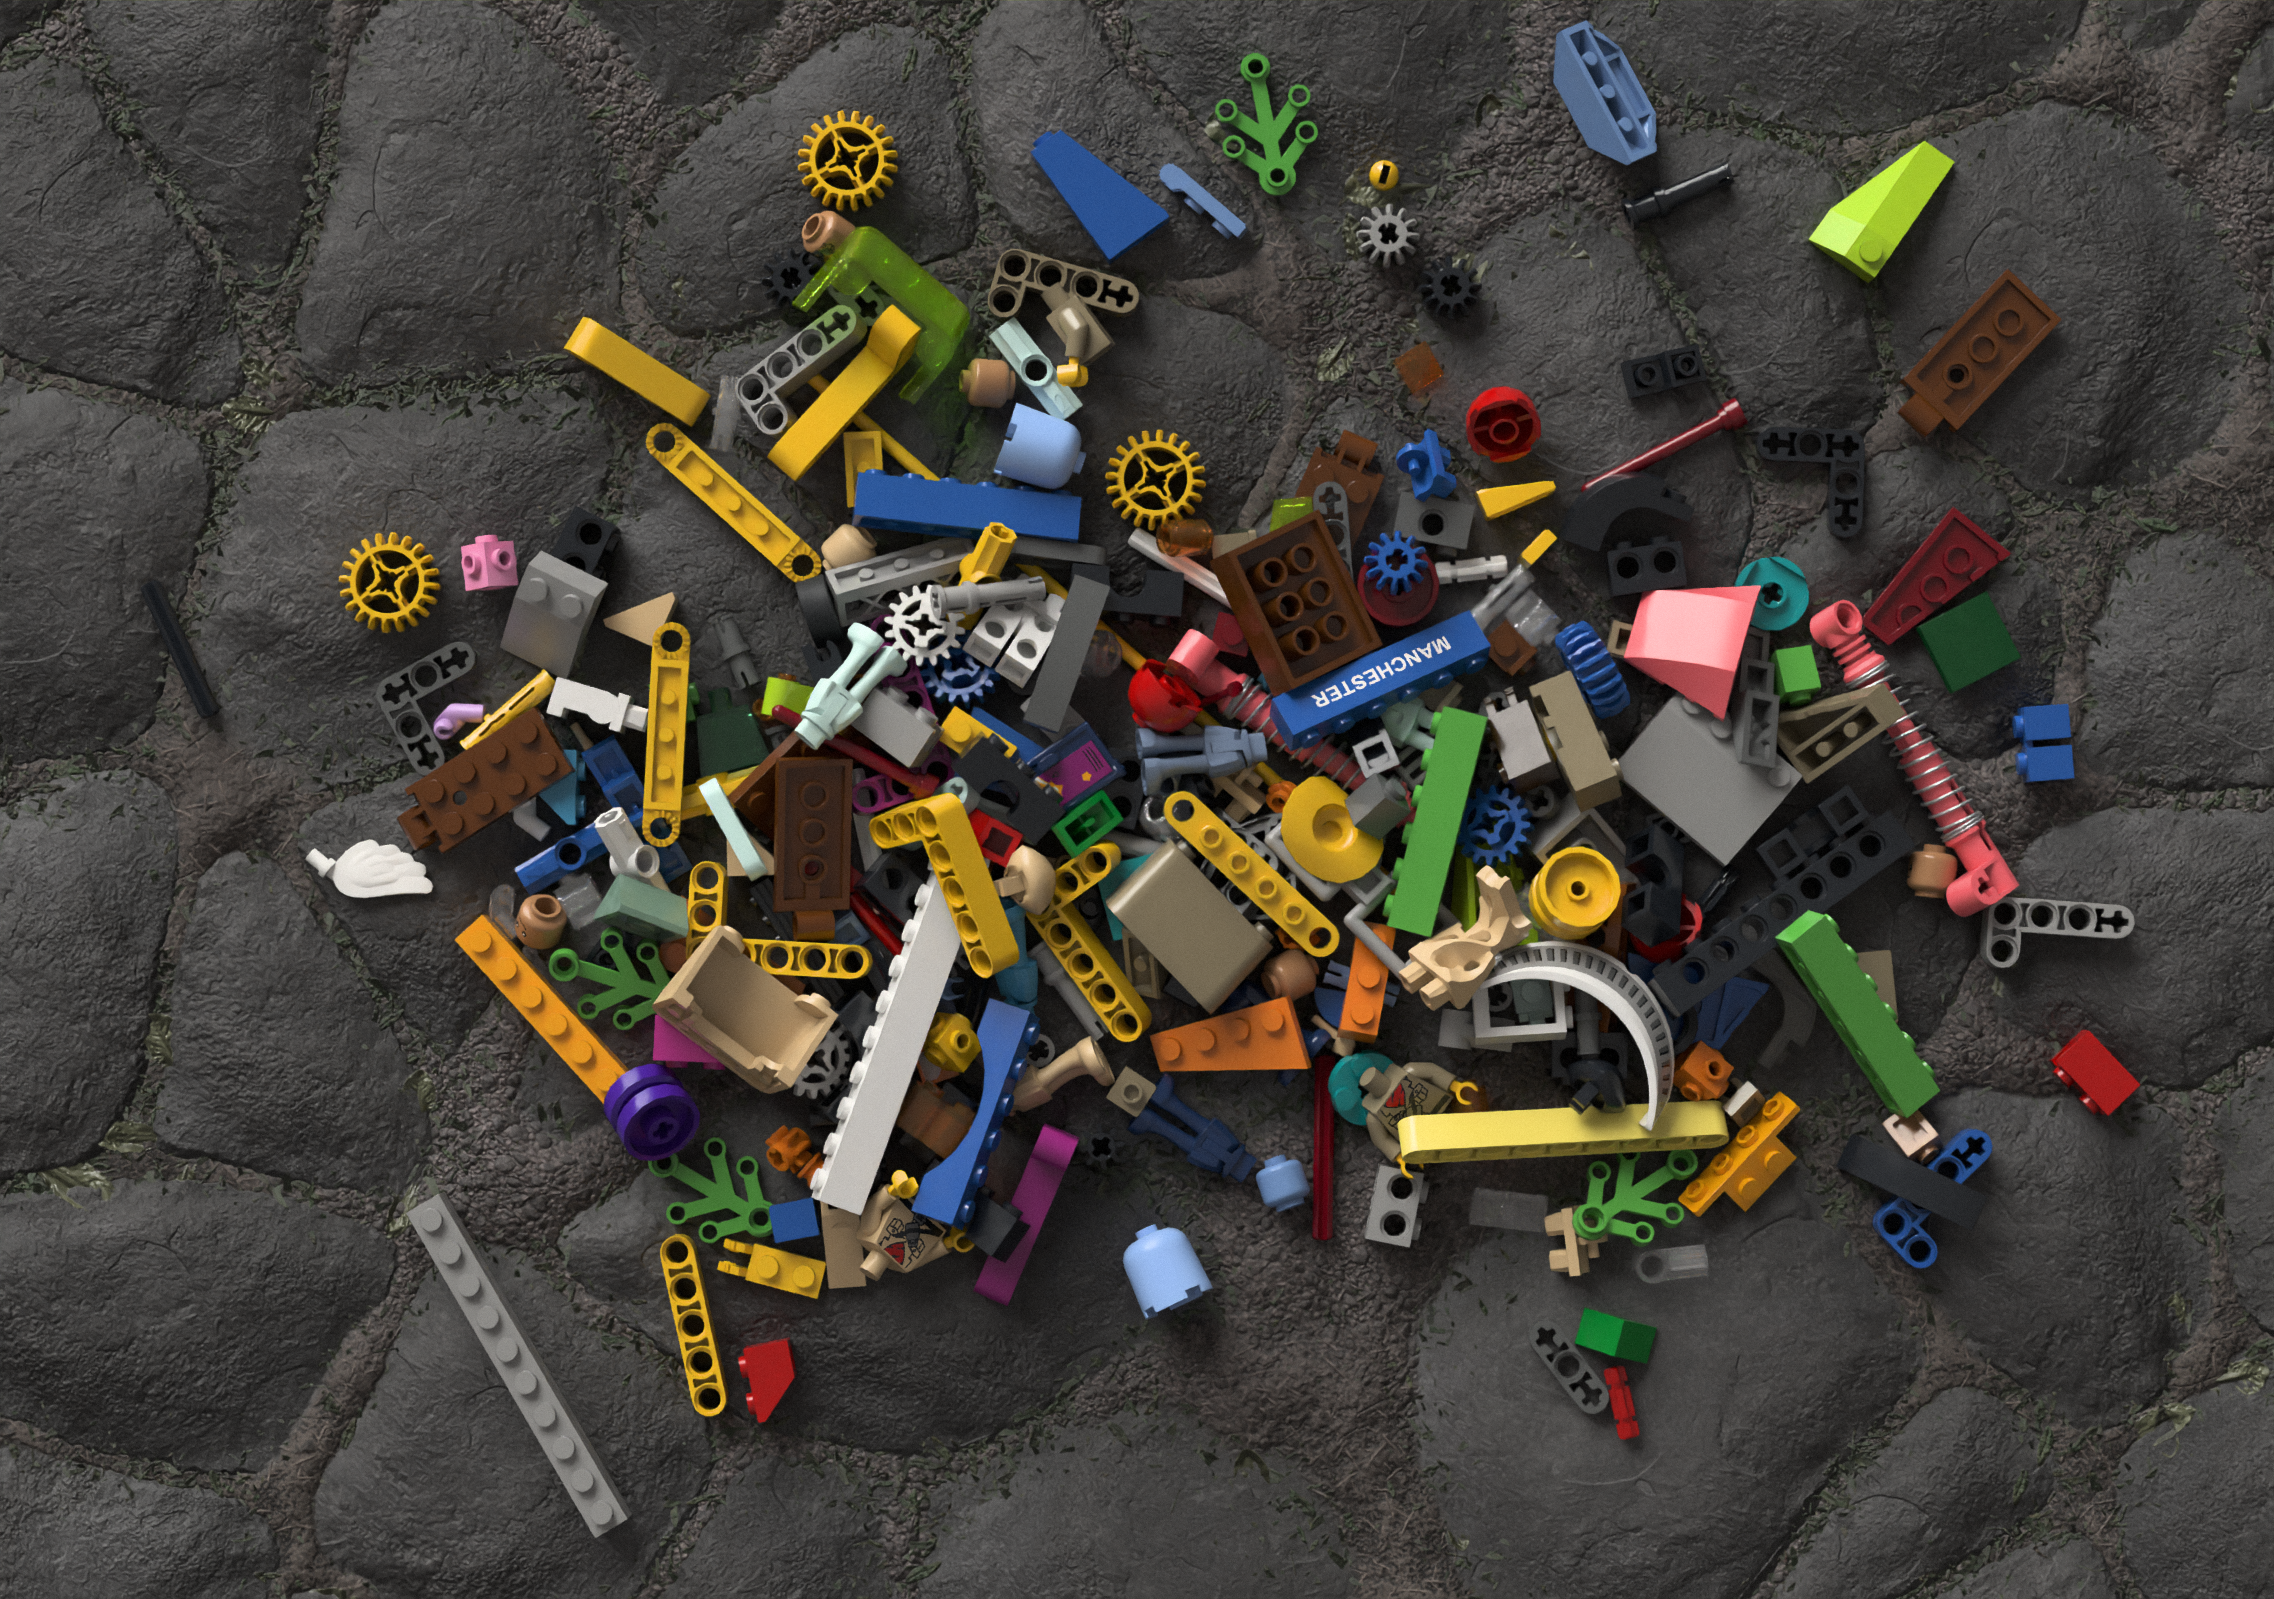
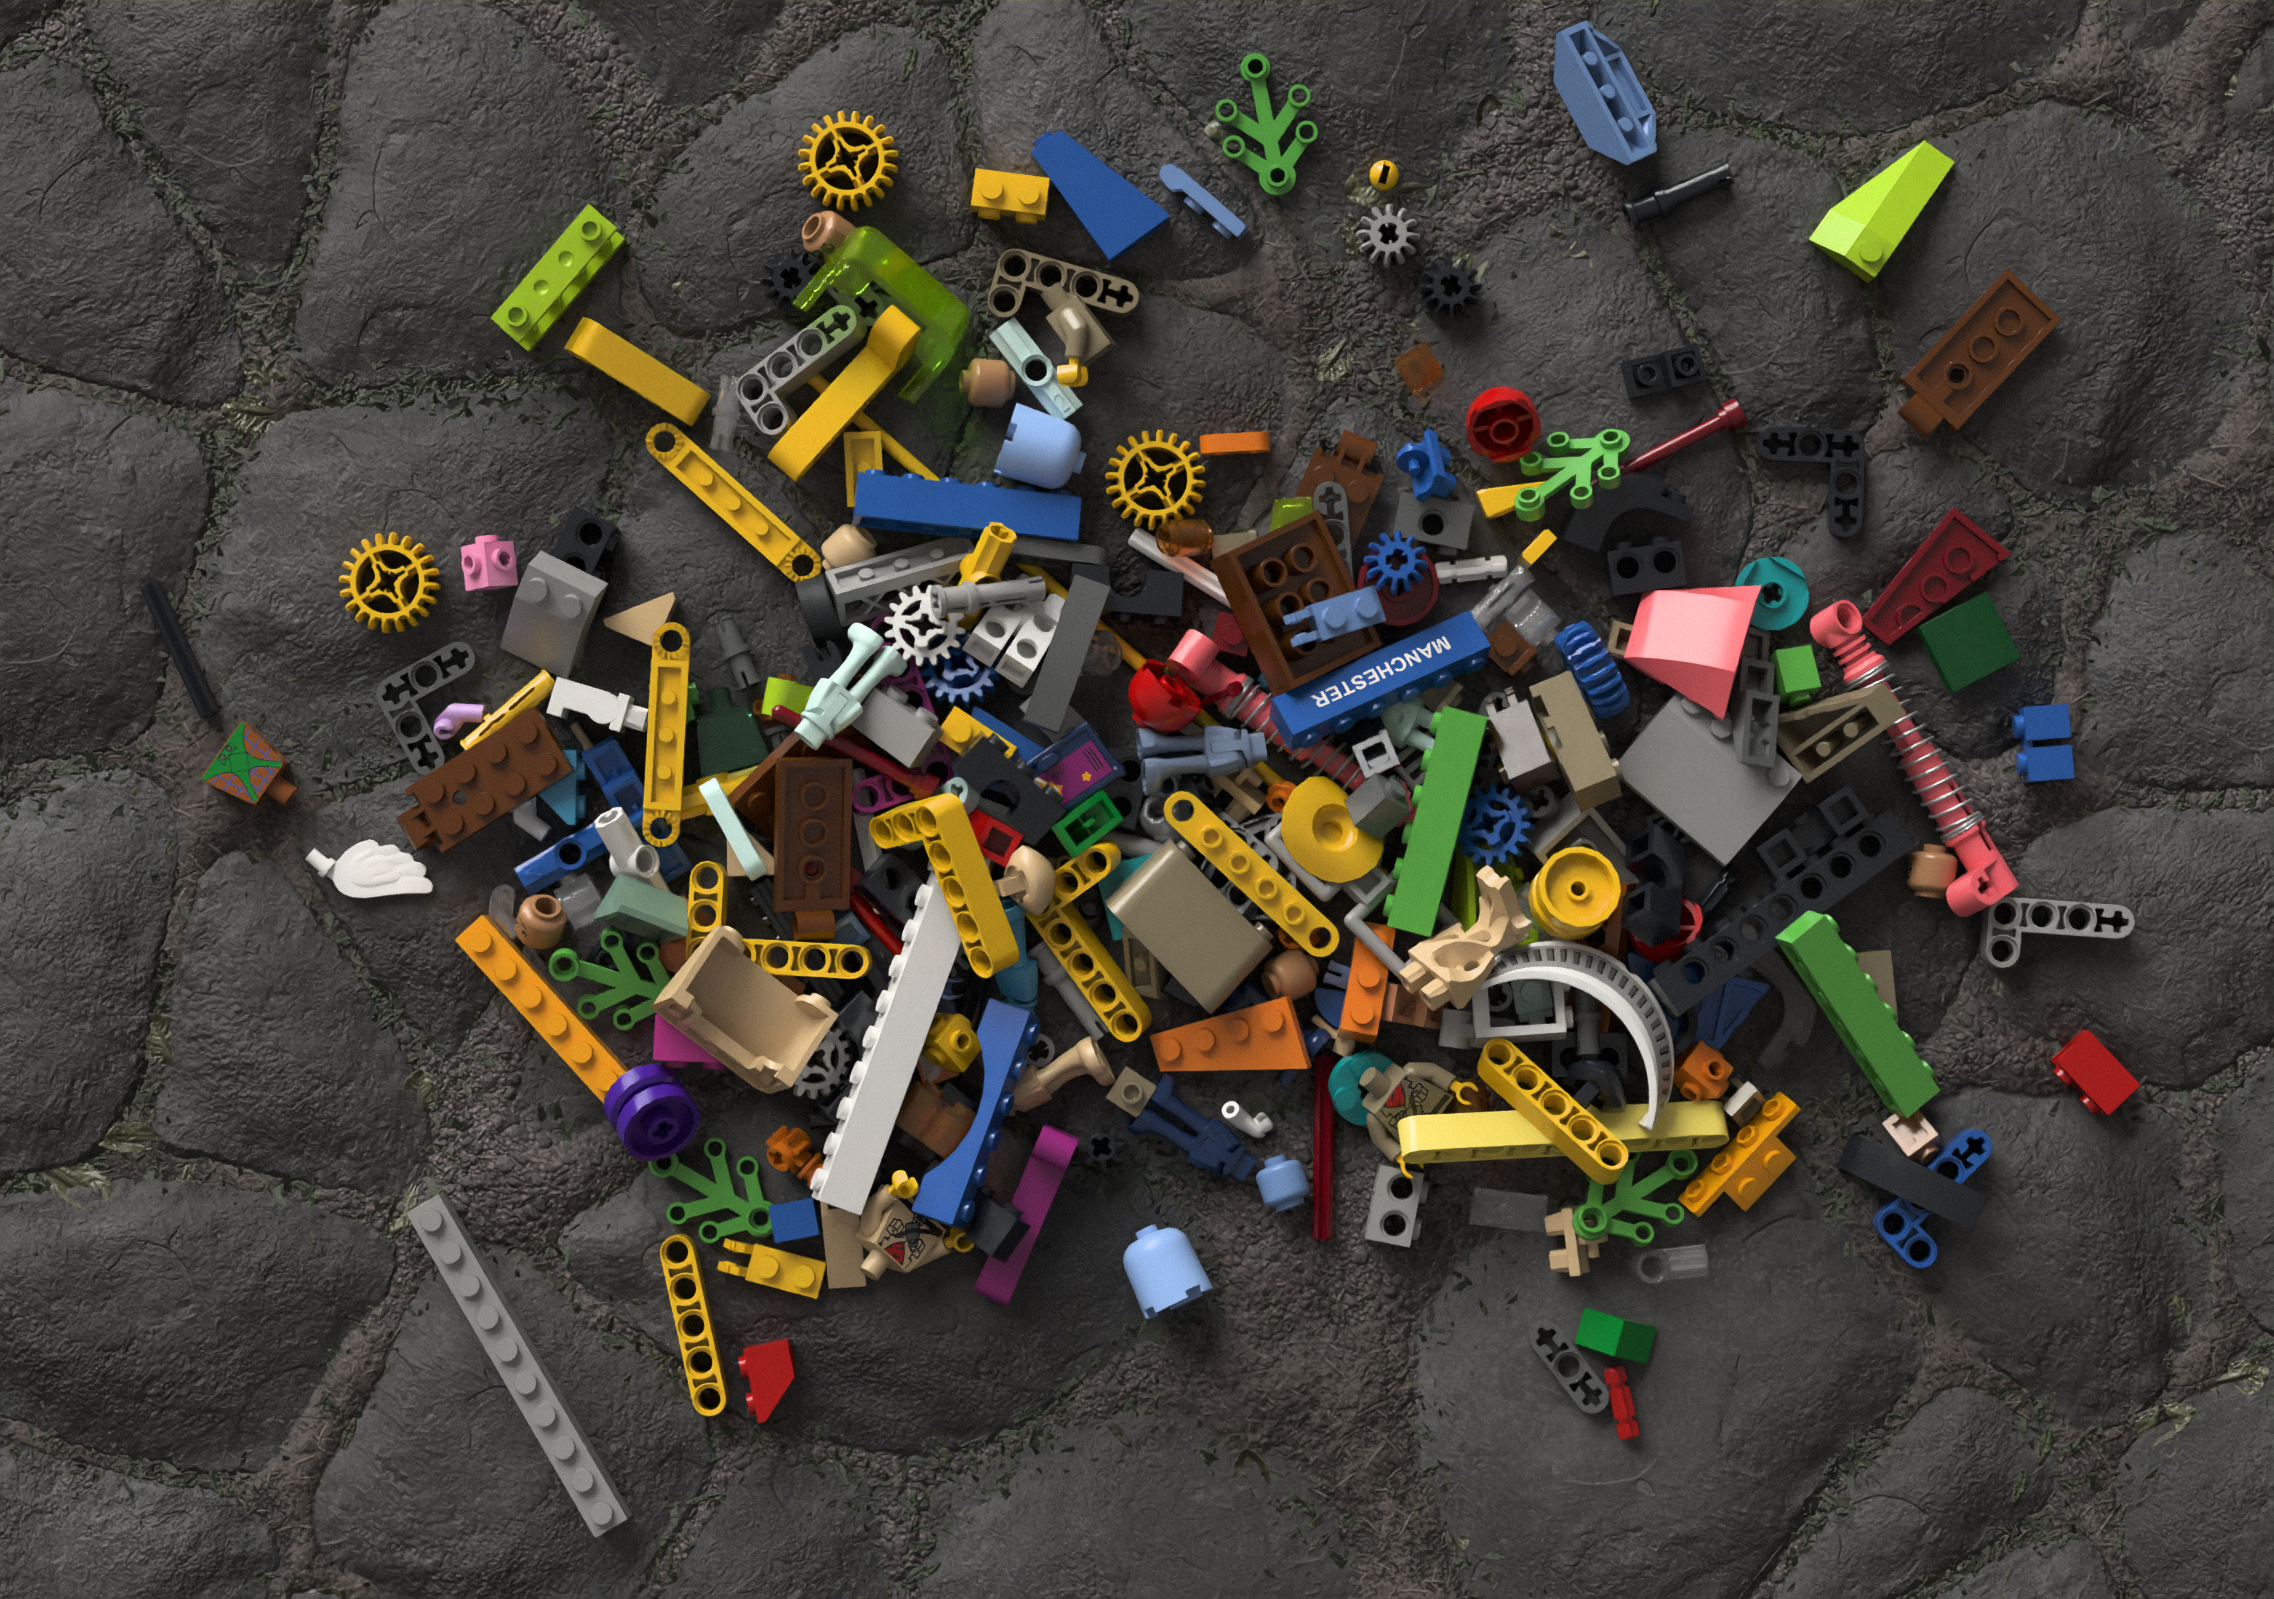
none -> torso [201,721,298,806]
none -> lime fence [491,204,626,353]
none -> yellow brick [971,168,1051,225]
none -> orange beam [1199,432,1271,456]
none -> white arm [1222,1101,1273,1138]
none -> medium blue hinge [1283,585,1386,647]
none -> nougat slope [1380,983,1449,1030]
none -> yellow beam [1477,1038,1629,1185]
none -> bright green plant [1514,429,1631,522]

